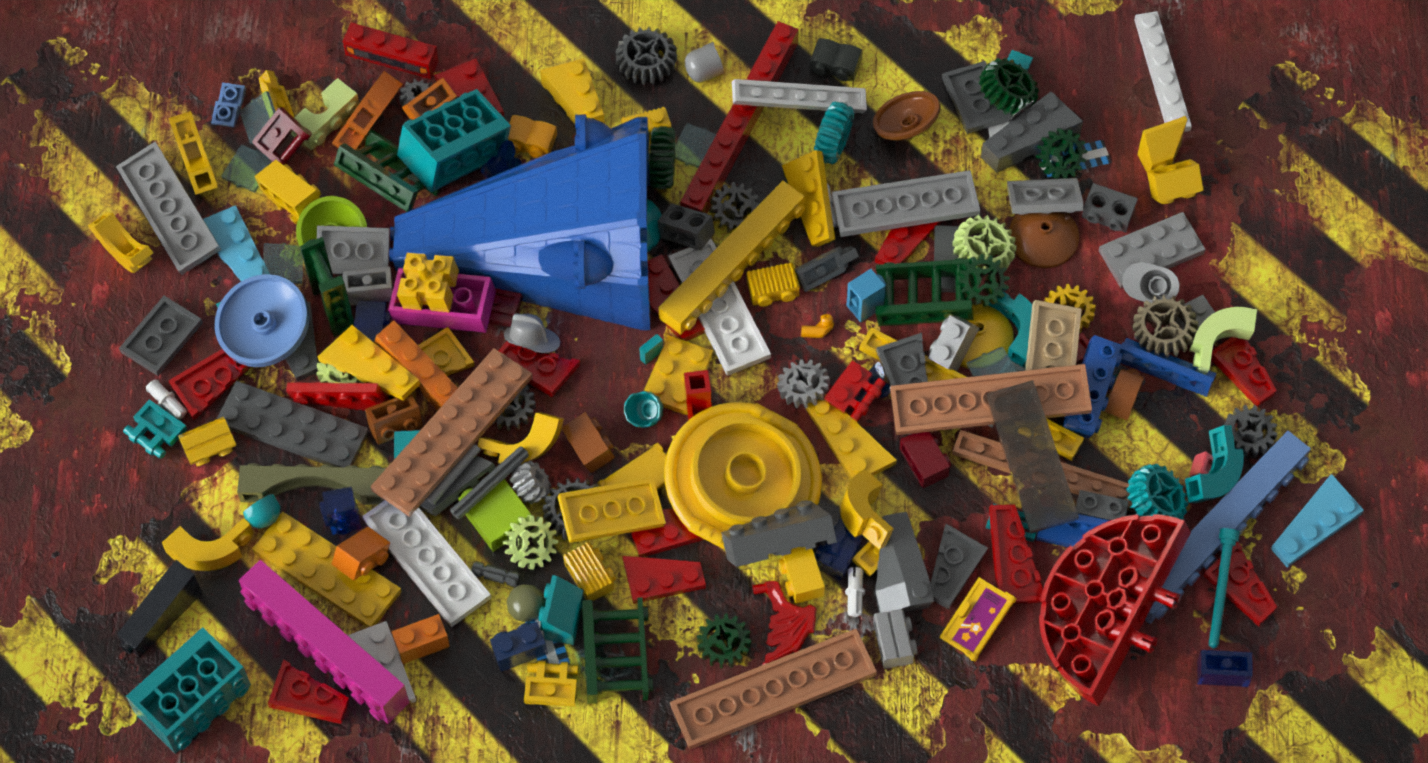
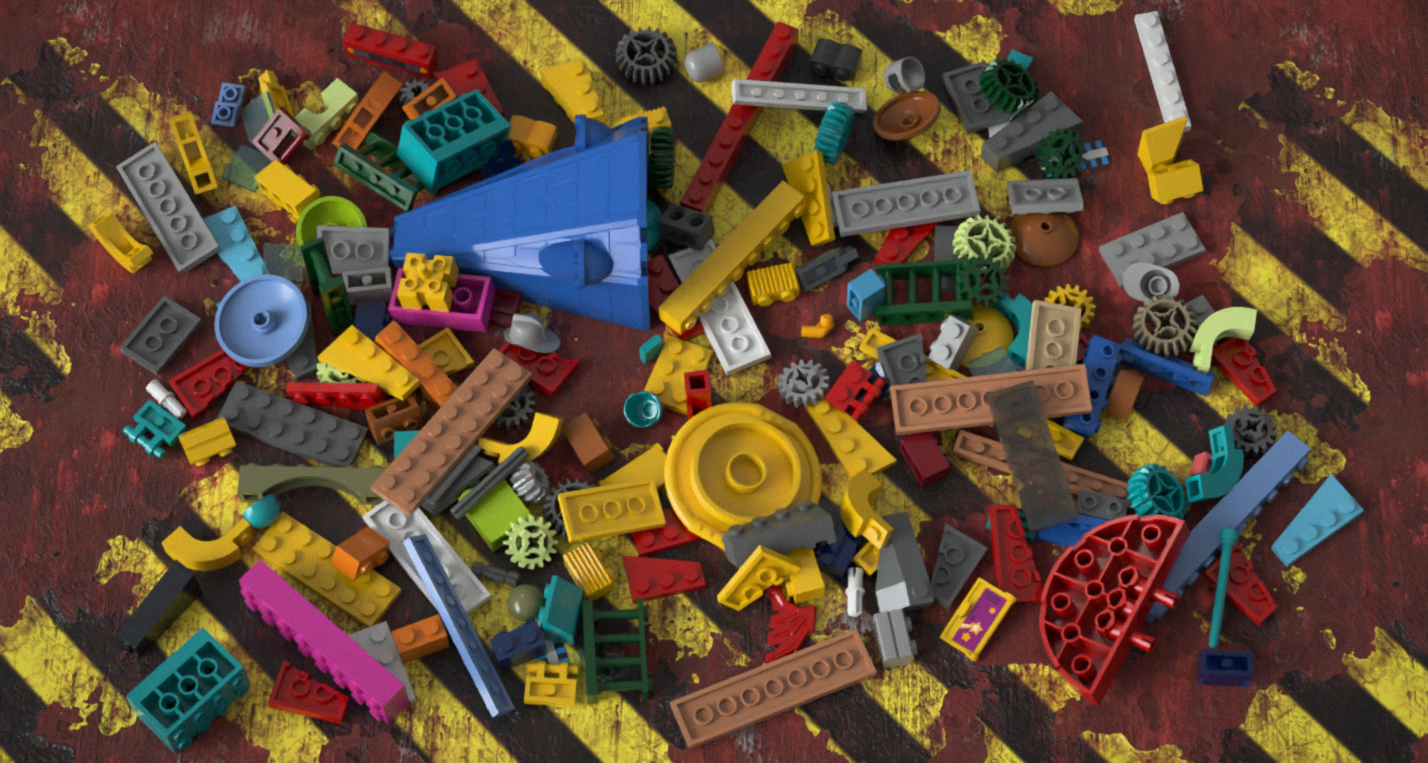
clear blue brick [319,486,361,535] -> none
clear light blue piece [675,123,716,168] -> none
dark green gear [697,613,751,669] -> none
dark grey gear [709,182,760,233] -> none
dark grey brick [1082,183,1138,233] -> none
none -> medium blue plate [403,534,515,718]
none -> yellow wing [717,545,802,611]
none -> light grey helmet [883,57,925,94]

